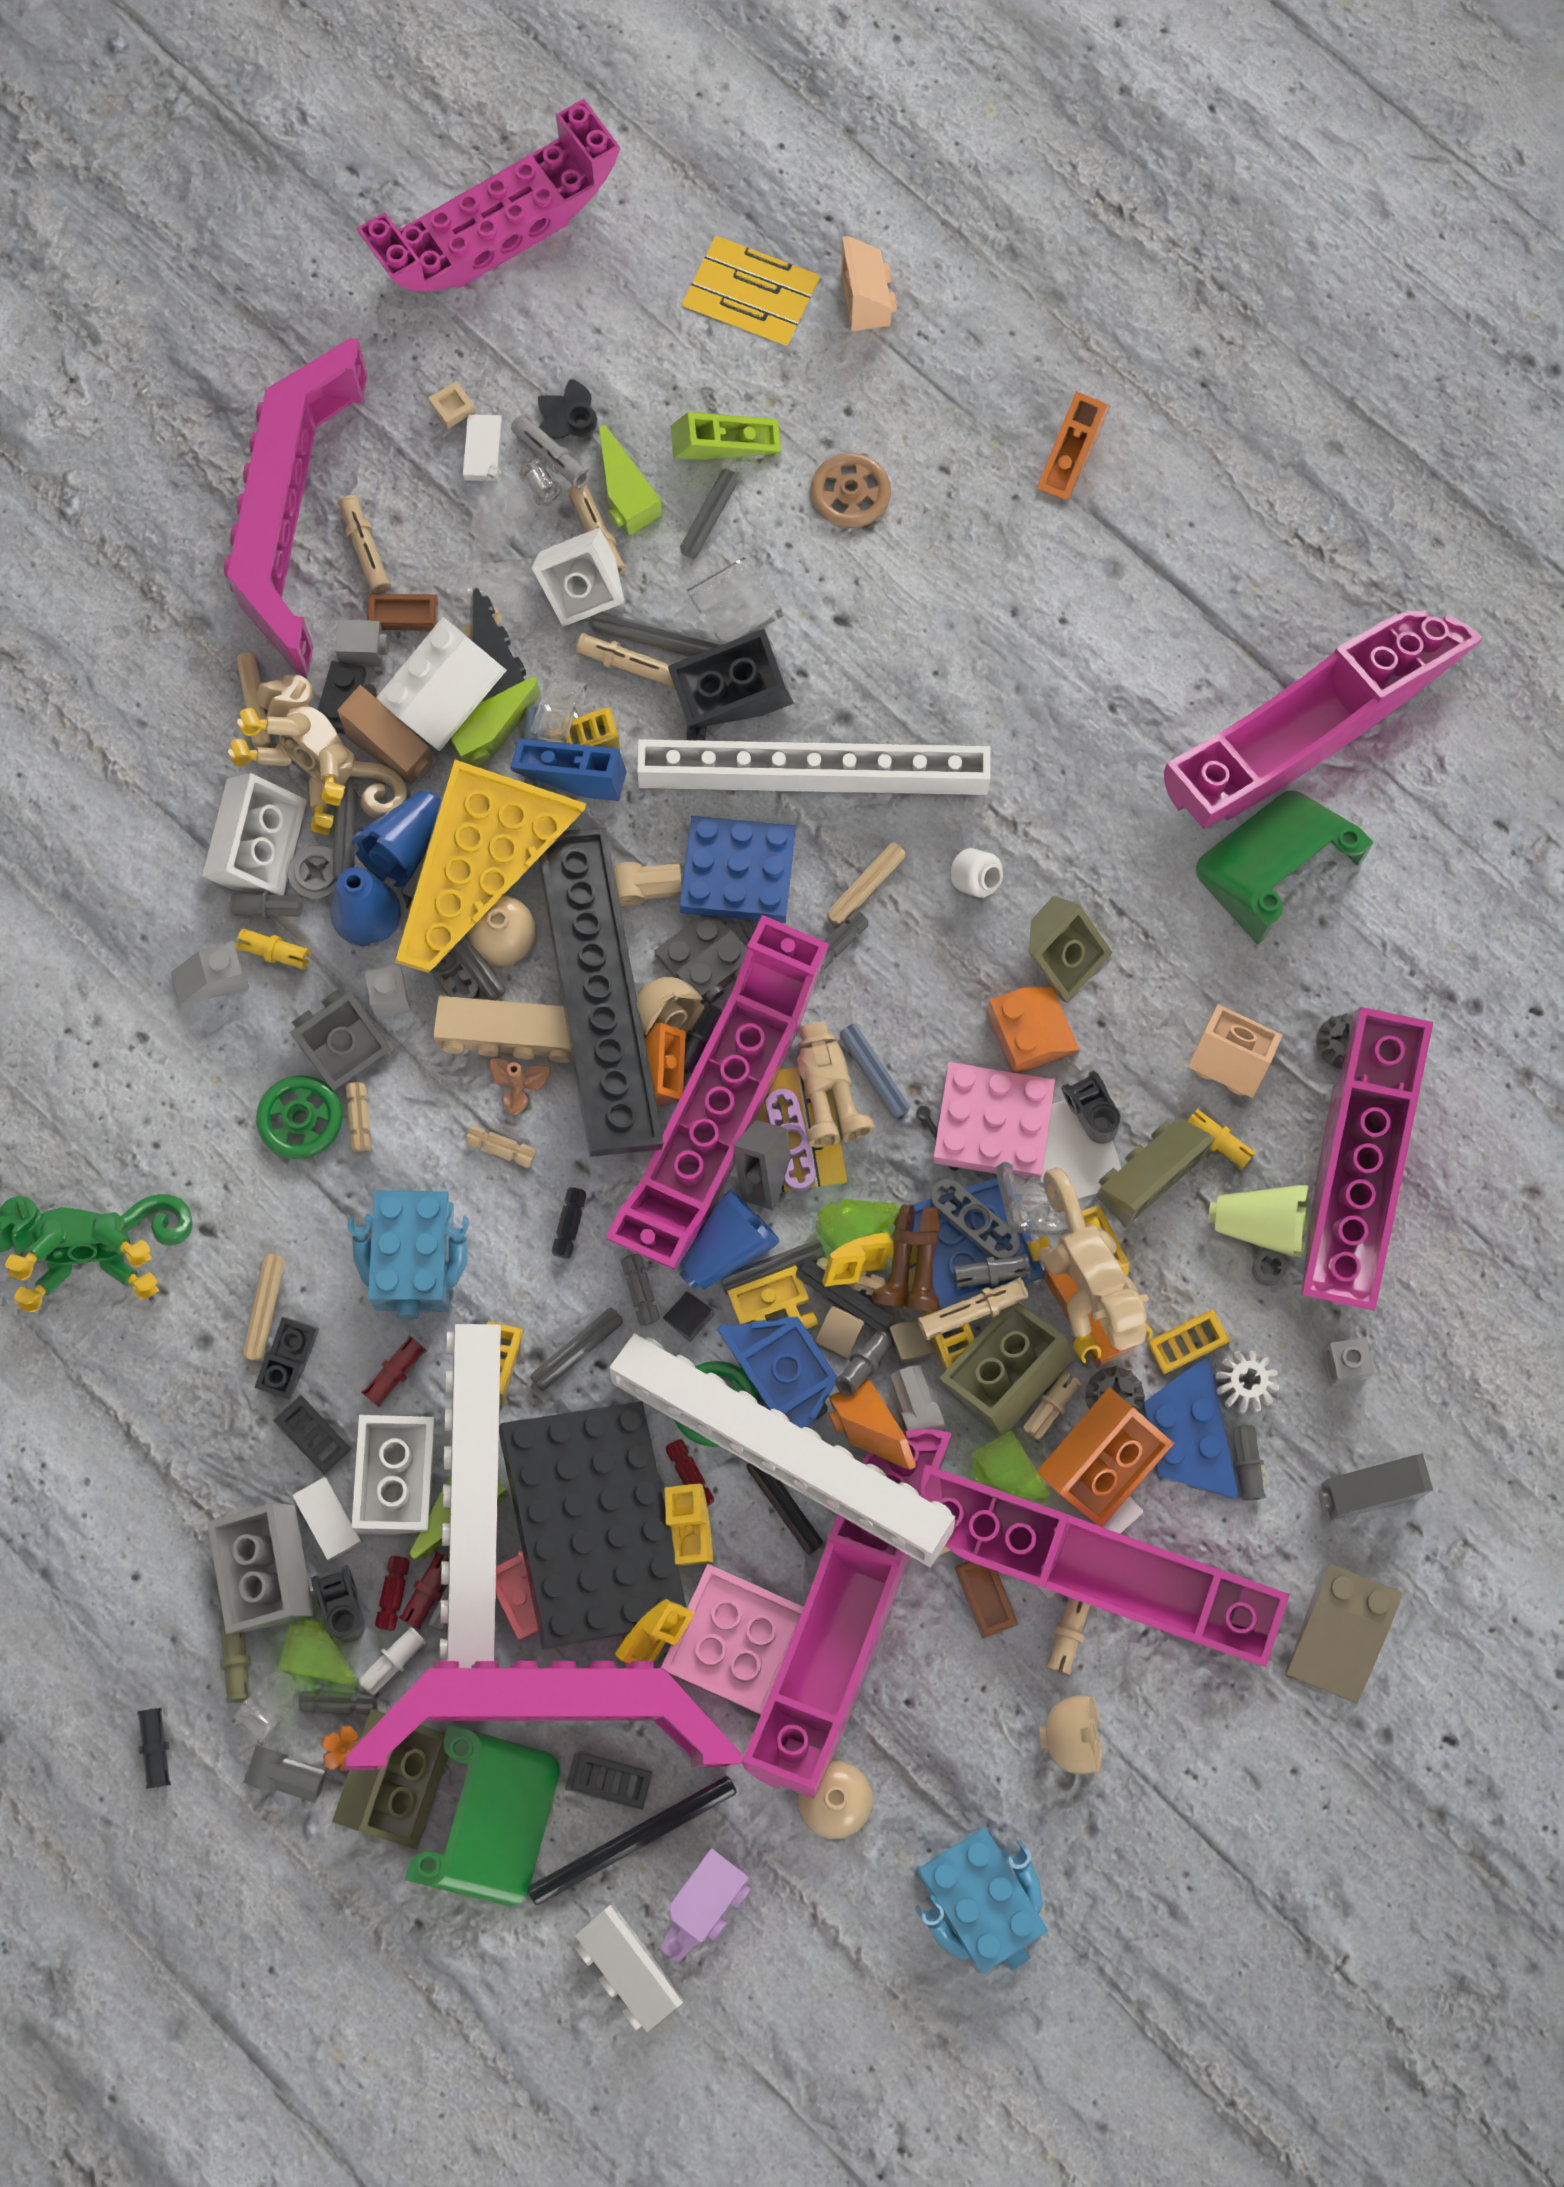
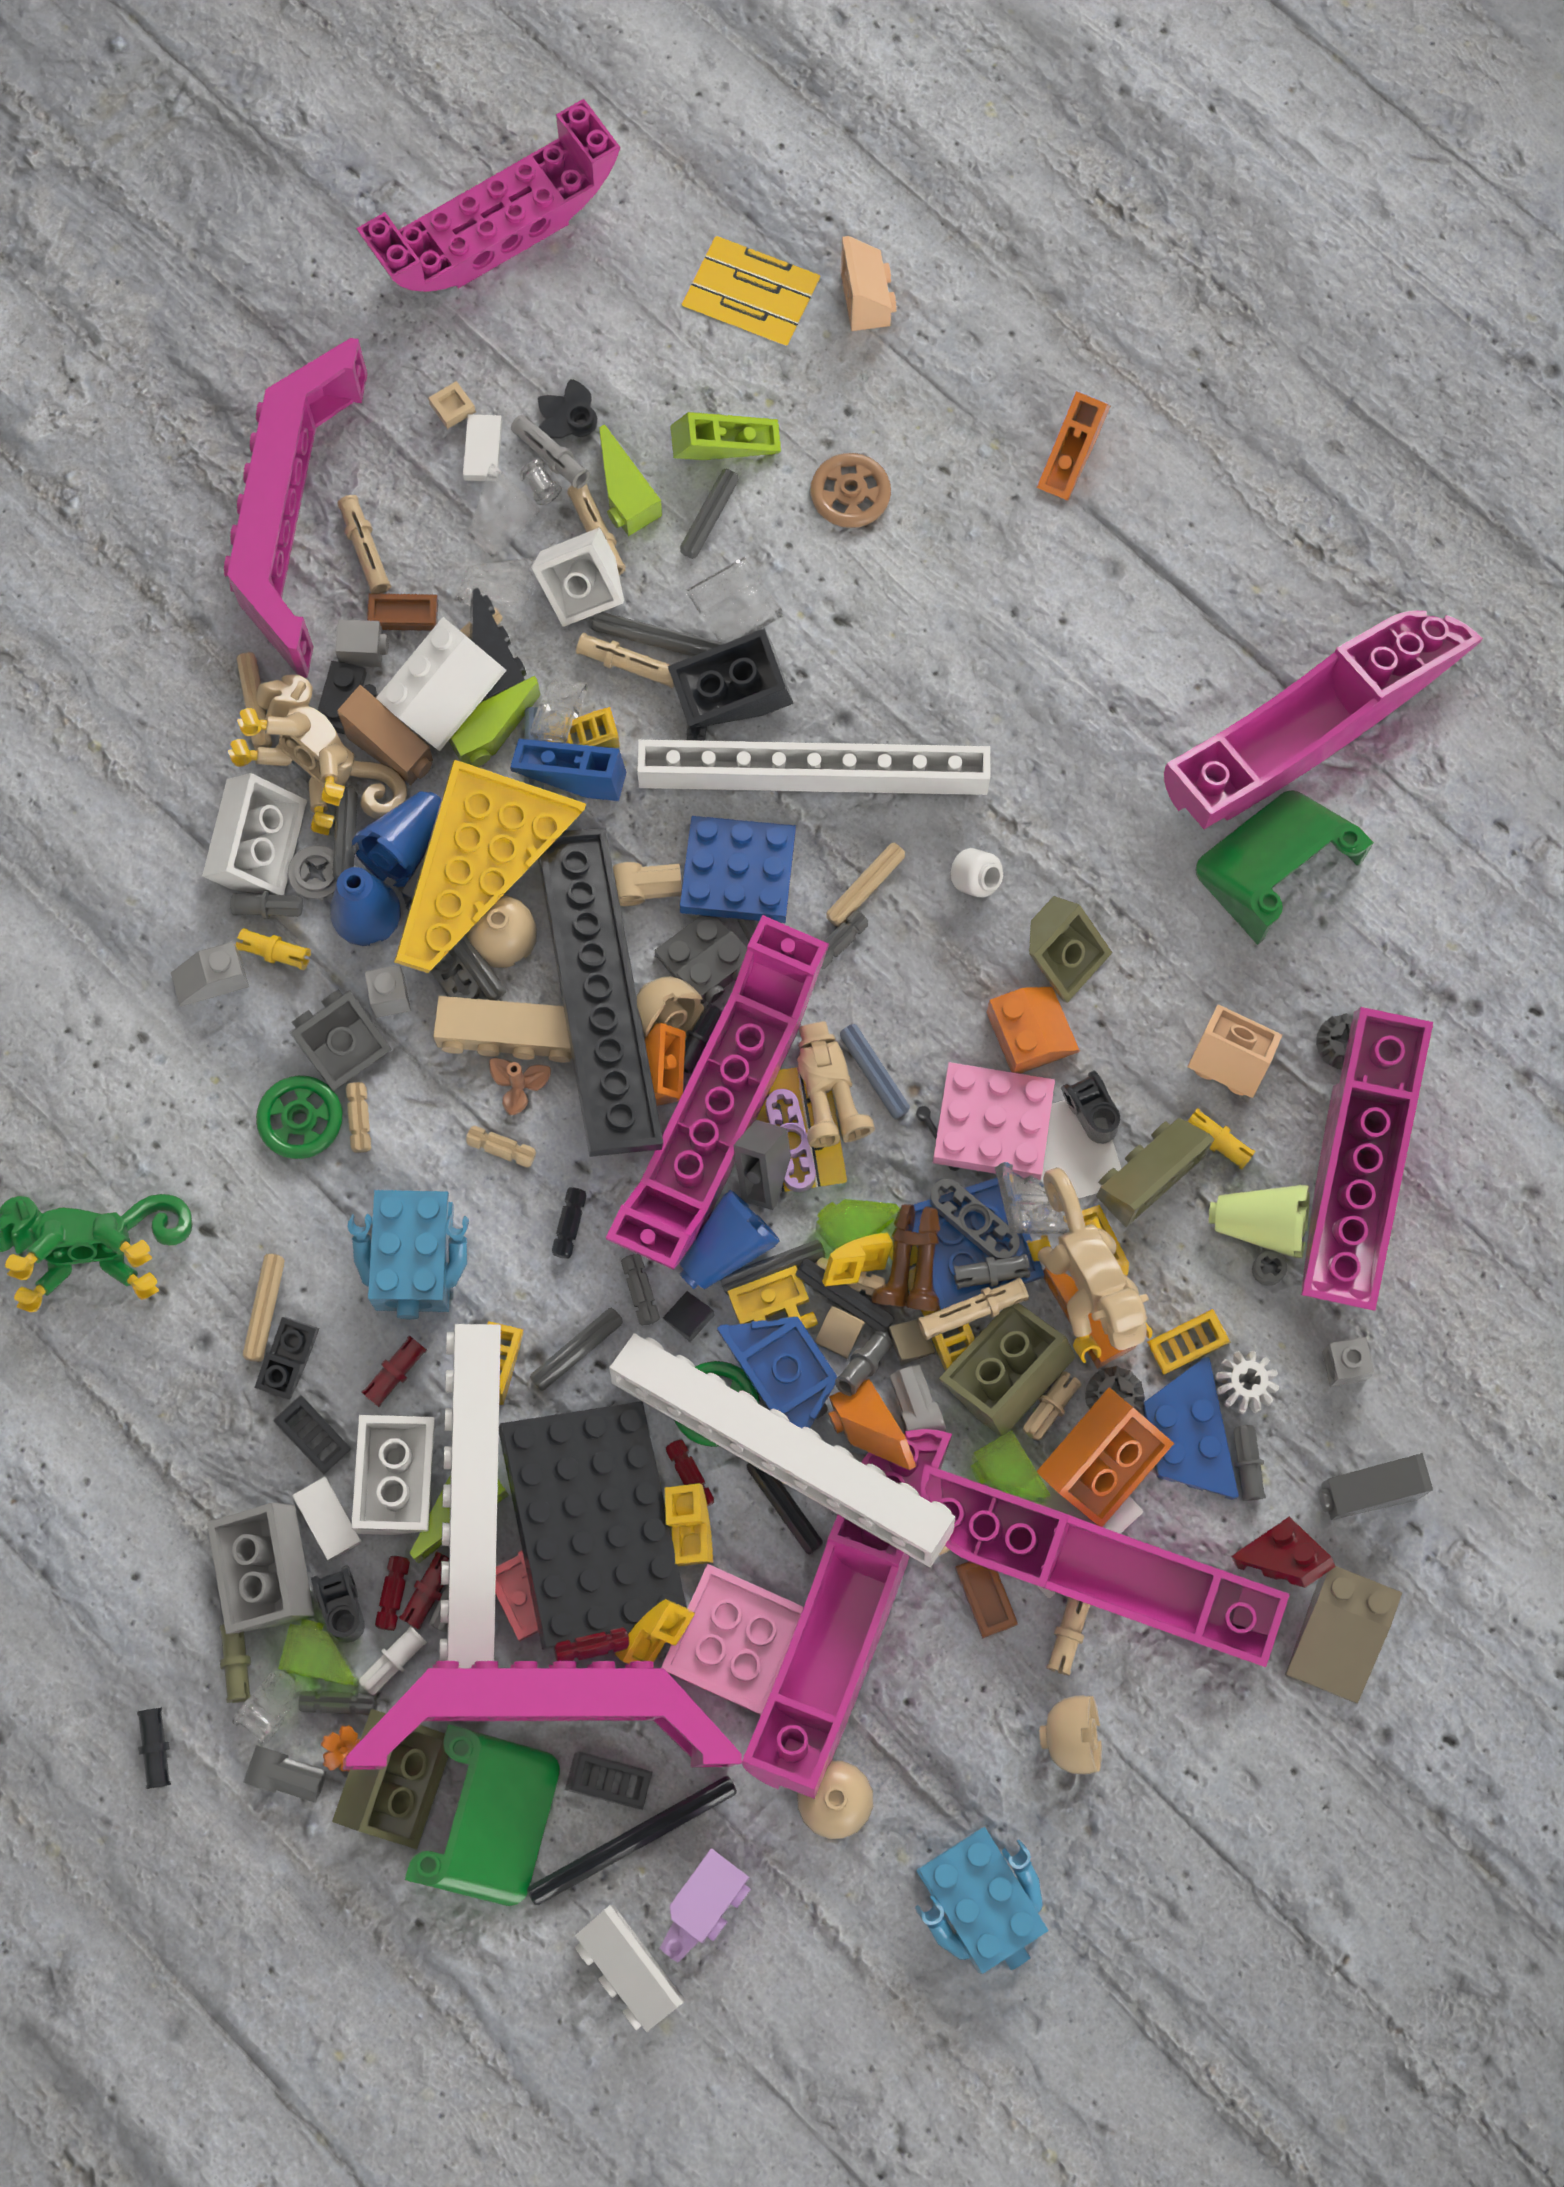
none -> dark red axle [554,1627,629,1661]
none -> dark red wing [1231,1516,1336,1588]

